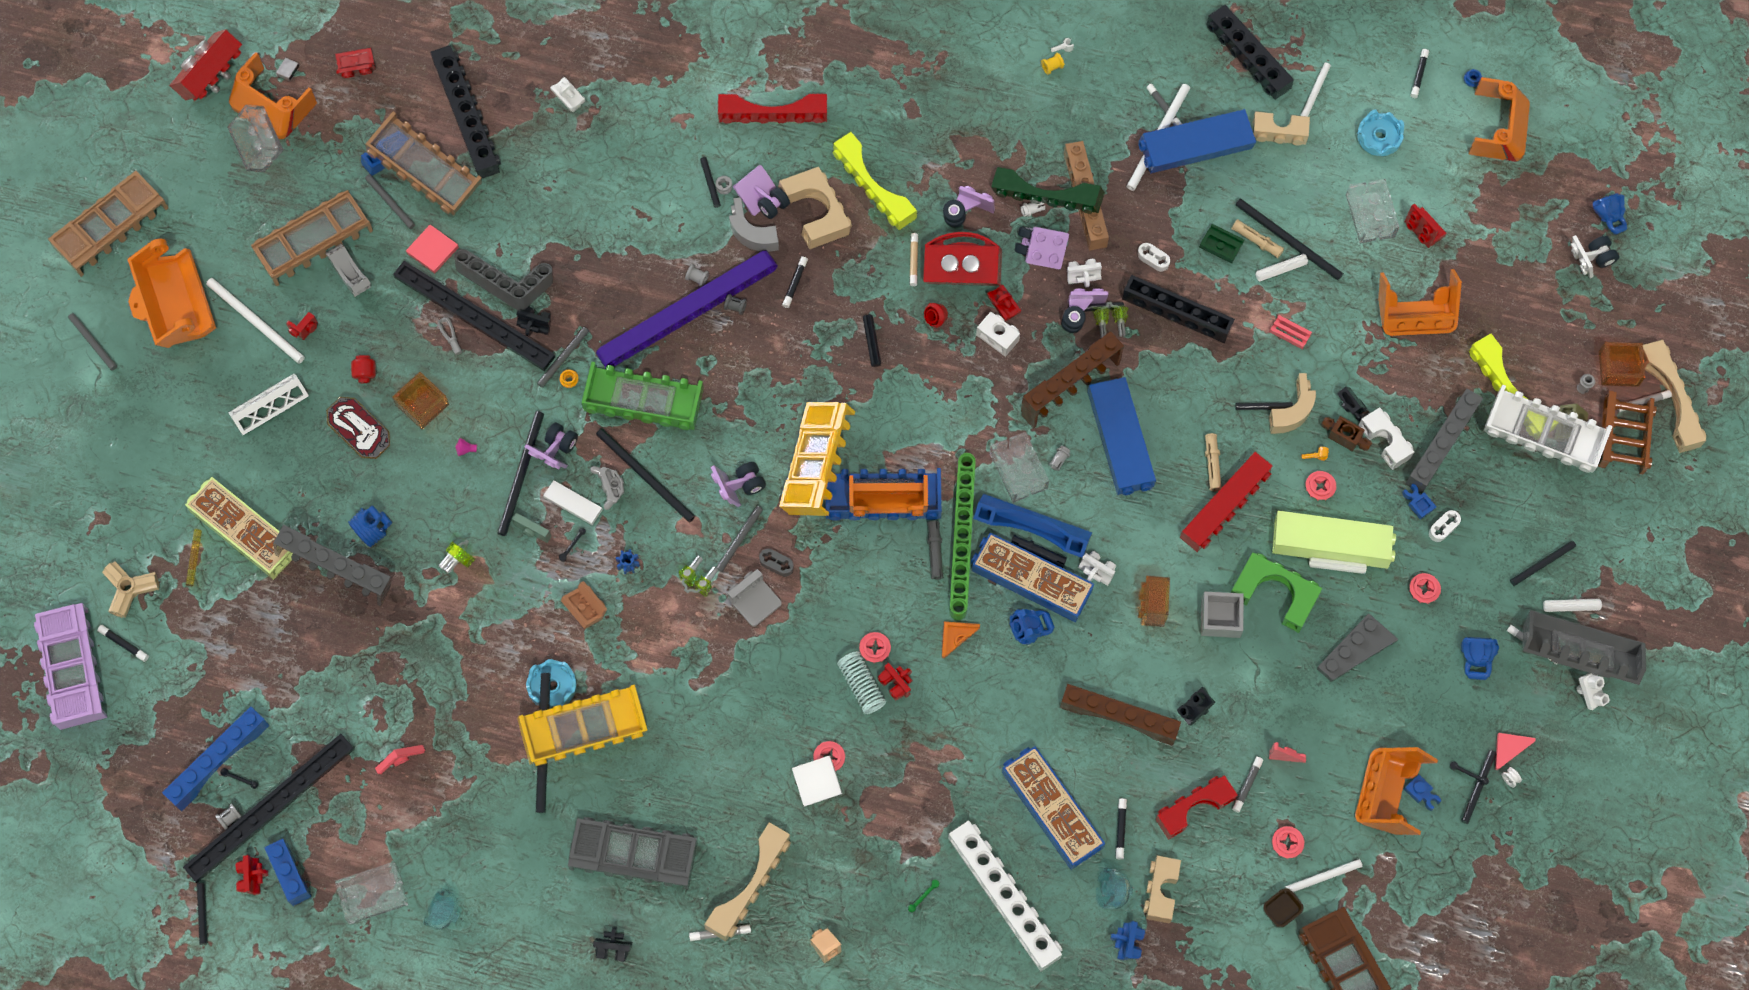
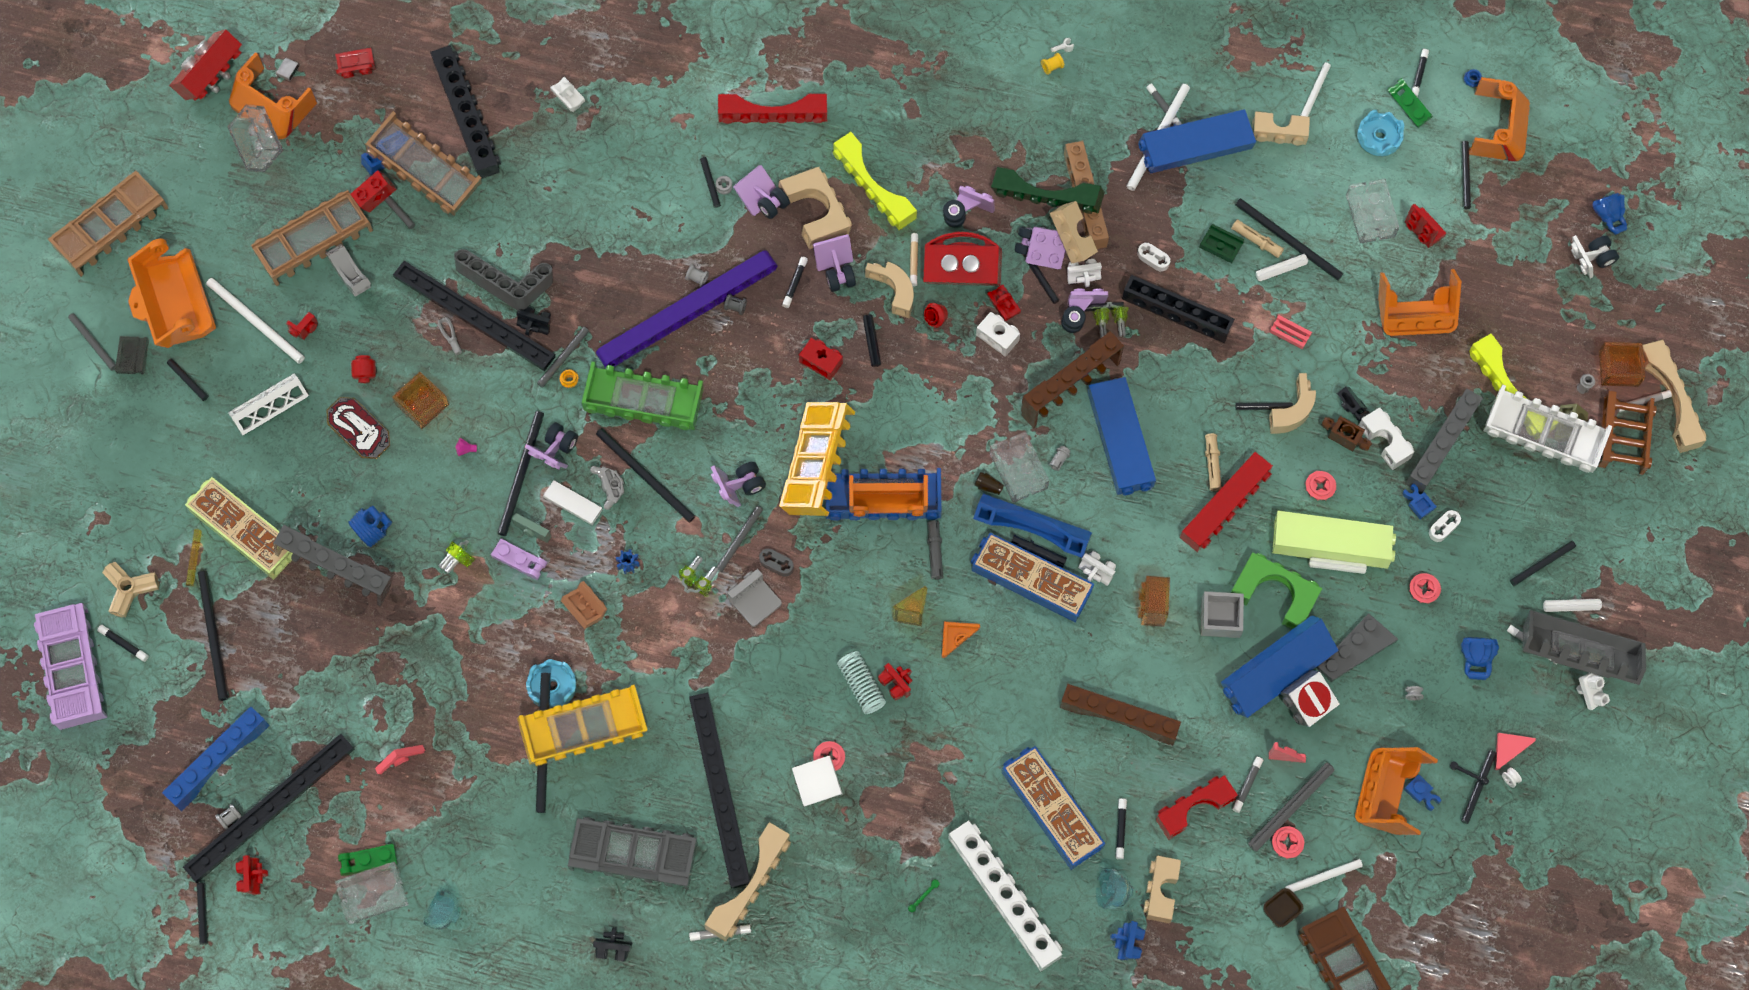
black hinge [220,768,259,789] -> none
blue arch [264,839,312,906] -> none
coral tile [406,225,459,274] -> none
black hinge [559,528,586,562] -> none
light grey arch [729,197,779,252] -> none
light nougat slope [810,928,841,964] -> none
coral gear [859,632,891,663] -> none
bright green beam [949,453,976,620] -> none
blue piece [1009,609,1055,645] -> none
white pin [1021,202,1045,217] -> none
black hips [1177,687,1216,726] -> none
black brick [1207,4,1294,100] -> none
light orange hand [1302,447,1329,461] -> none
none -> clear smoke plate [115,336,149,374]
none -> black bar [167,358,208,401]
none -> black piece [198,571,229,701]
none -> green plate [338,844,398,876]
none -> red brick [350,170,397,213]
none -> lavender plate [491,539,548,580]
none -> black plate [689,692,750,889]
none -> red brick [799,338,843,381]
none -> lavender plate [813,234,856,292]
none -> tan arch [865,262,914,318]
none -> clear yellow slope [892,586,928,627]
none -> dark brown cone [974,472,1004,495]
none -> black bar [1025,258,1059,304]
none -> tan arch [1050,201,1098,264]
none -> blue brick [1221,615,1339,718]
none -> dark grey axle [1248,763,1334,852]
none -> piece [1280,670,1340,727]
none -> green plate [1387,78,1433,128]
none -> light grey bush [1405,686,1424,701]
none -> black bar [1462,141,1471,209]

